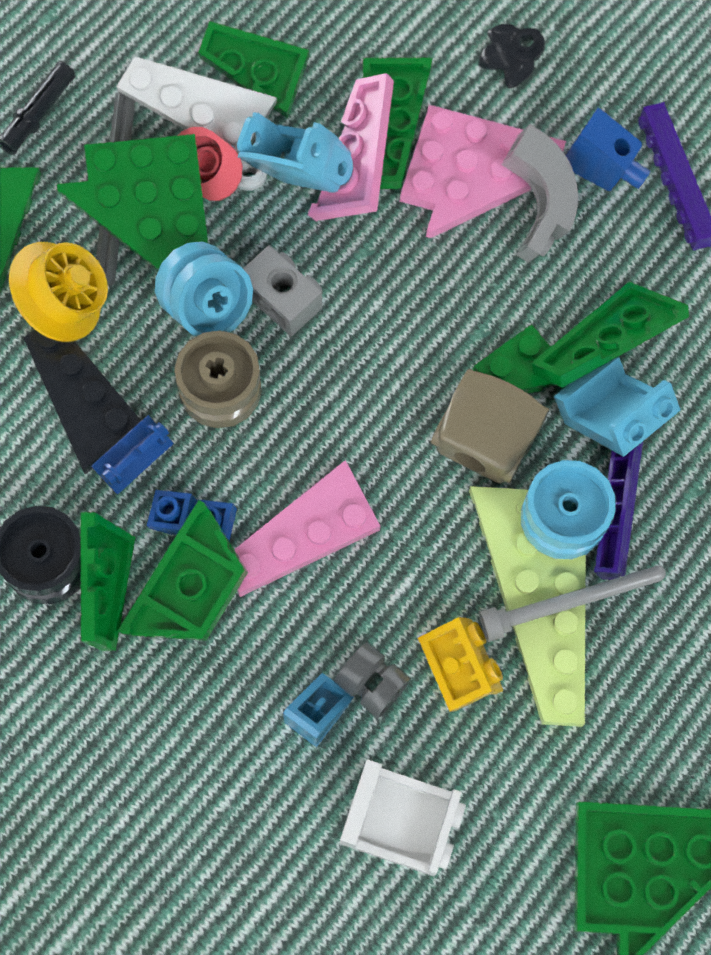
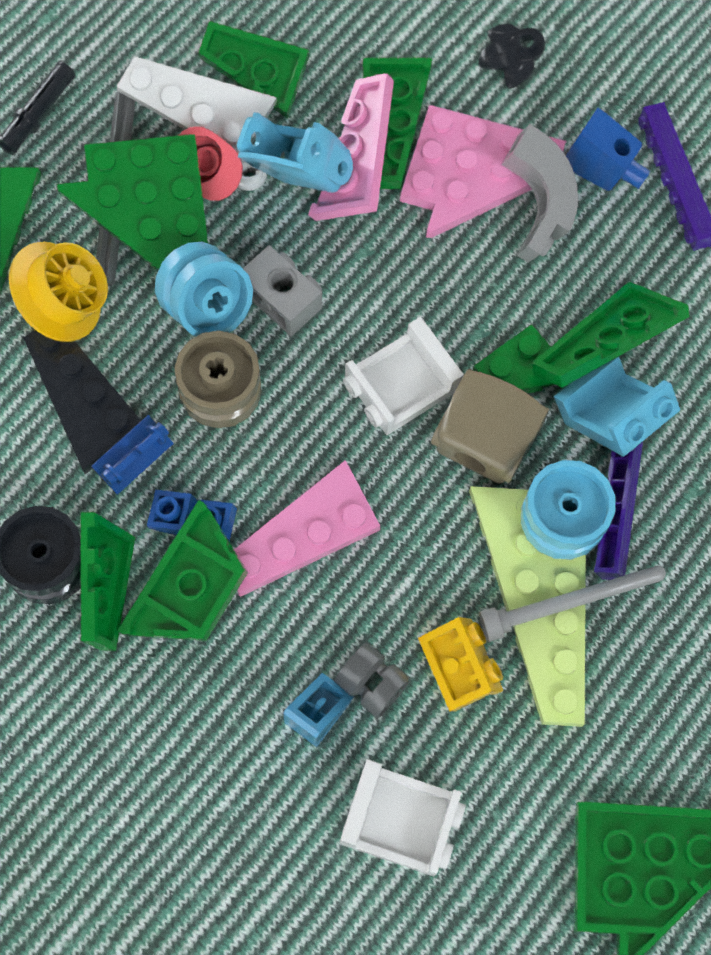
none -> white panel [343,317,464,435]

